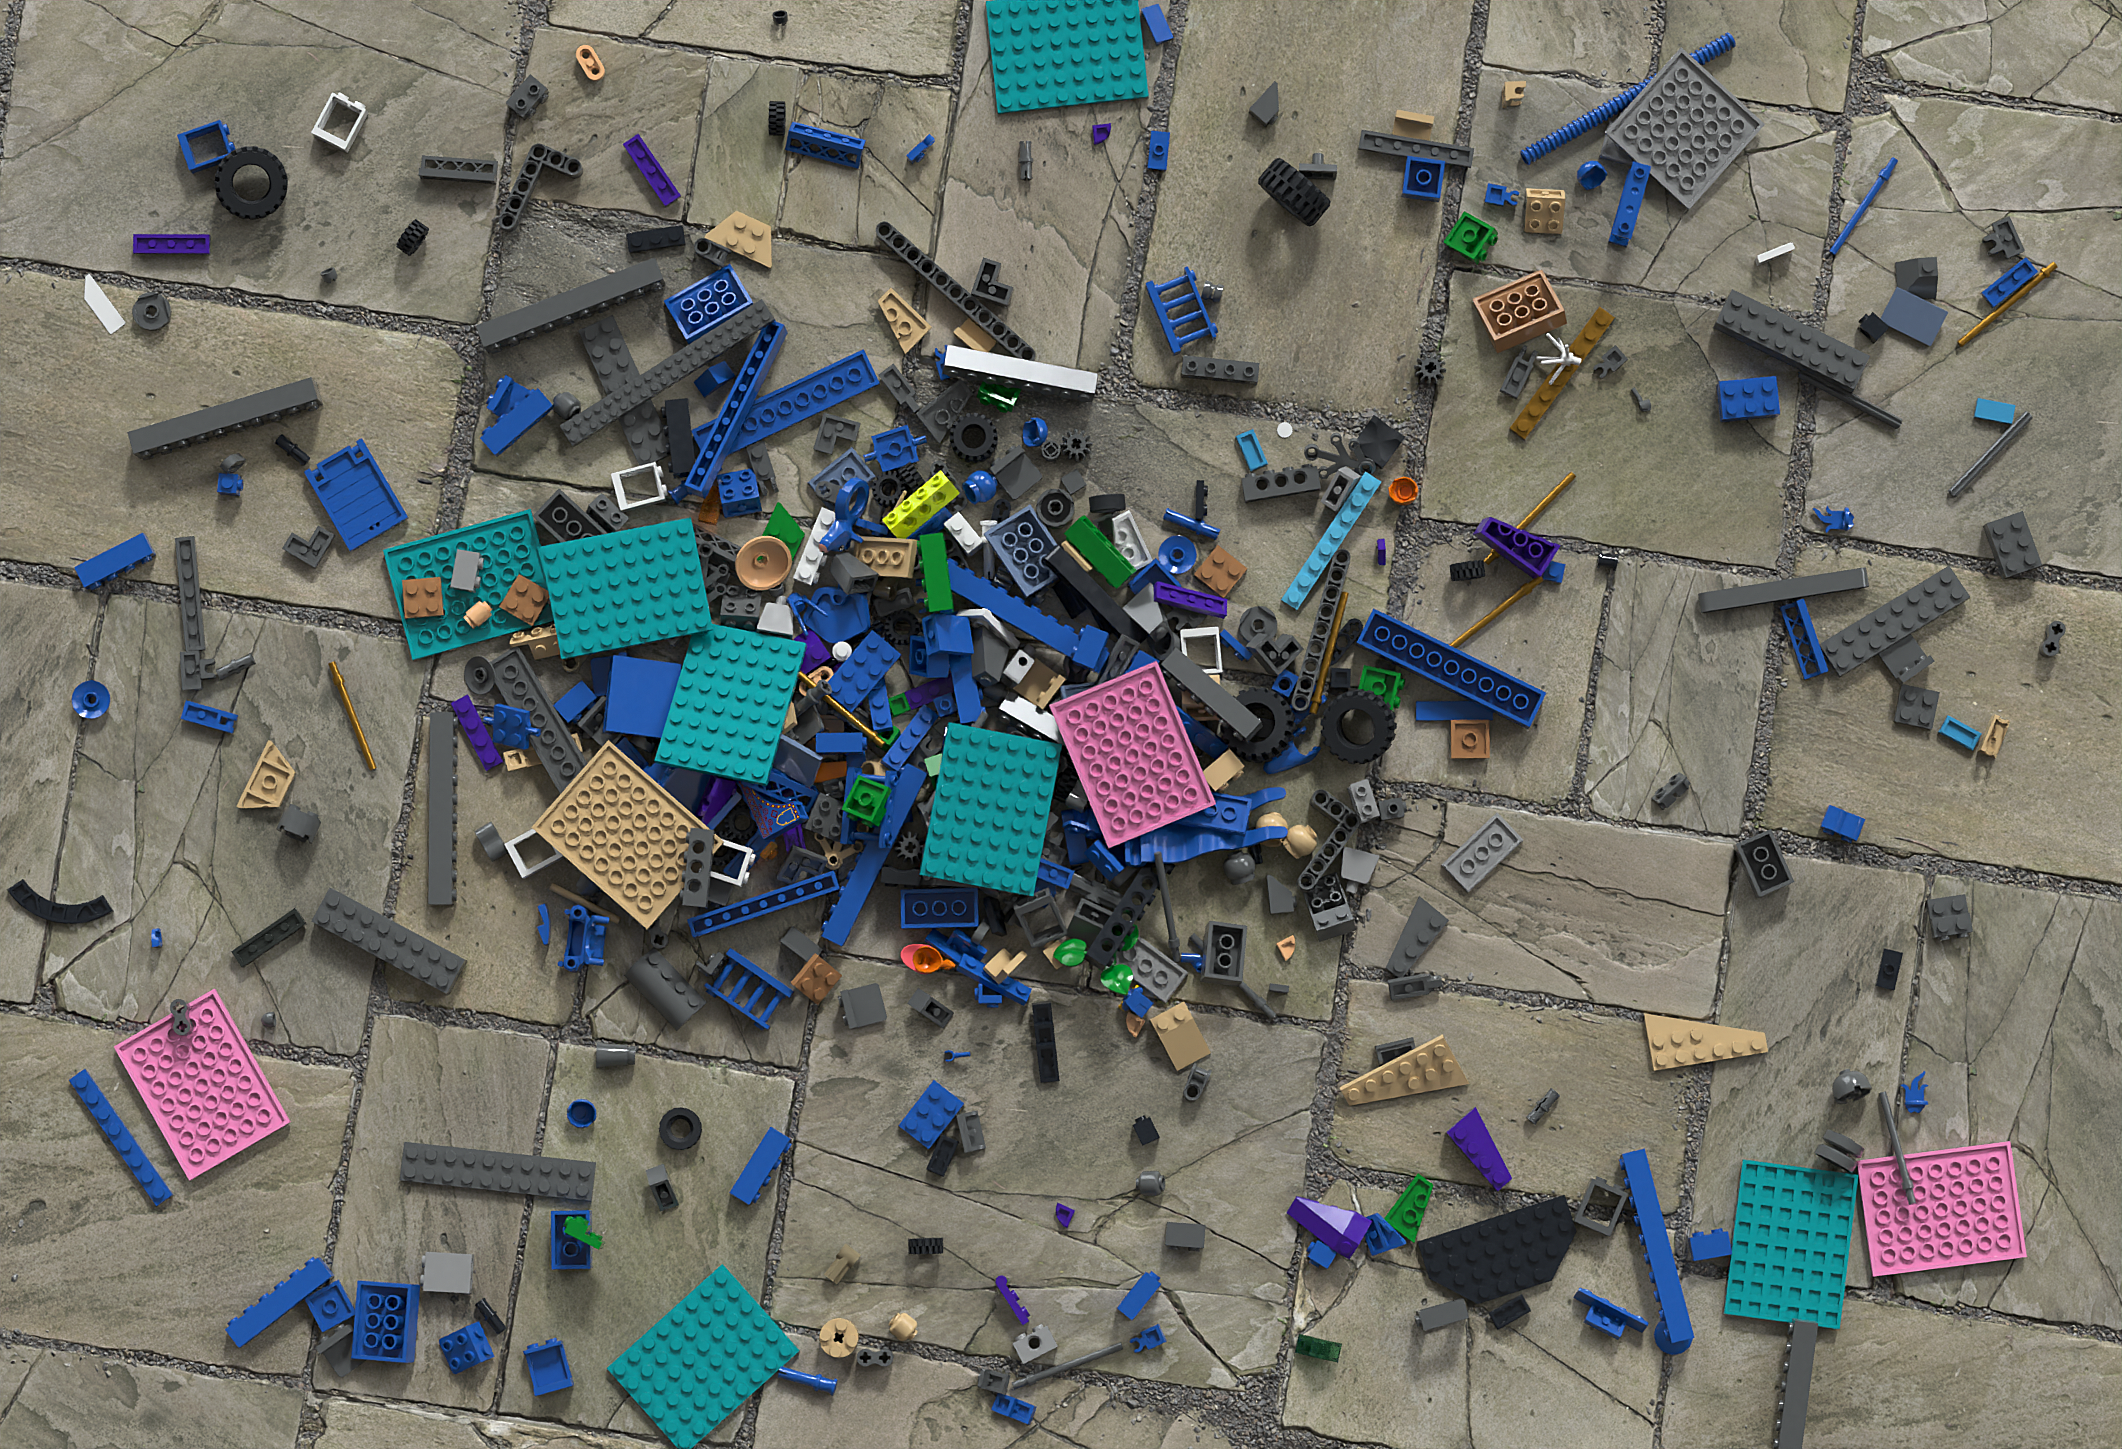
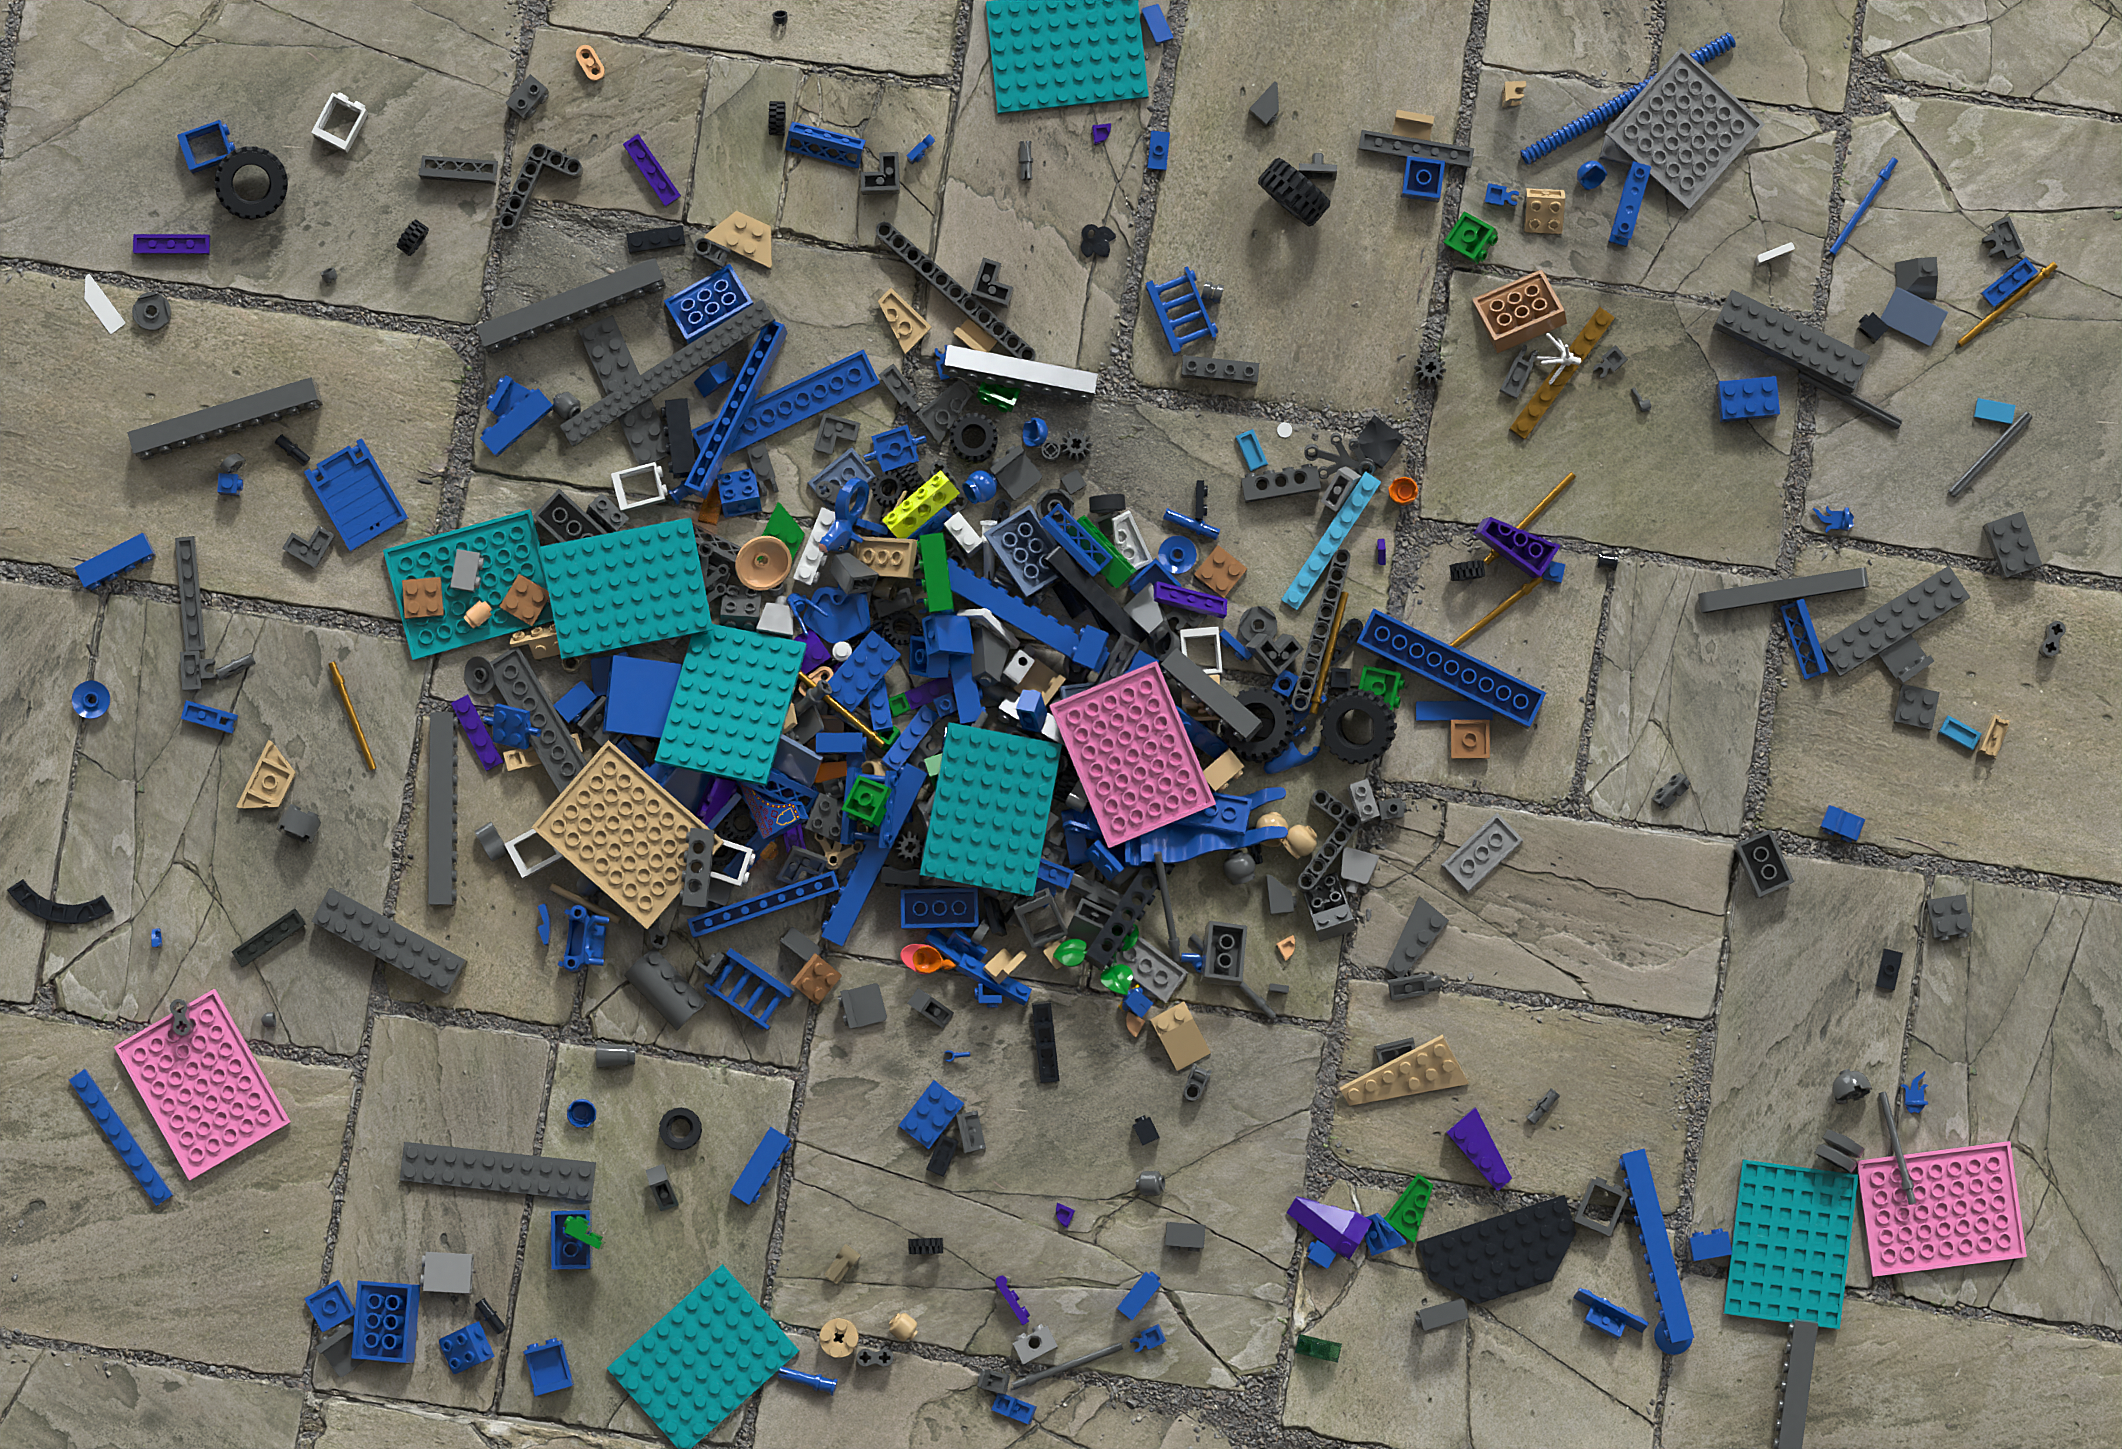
blue brick [225,1257,334,1348] -> none
black plate [1488,1294,1531,1330] -> none
tan wing [1643,1013,1768,1071] -> none
none -> dark grey brick [861,152,900,195]
none -> blue brick [1016,689,1048,732]
none -> blue fence [1039,504,1113,577]
none -> black plate [1081,224,1116,258]

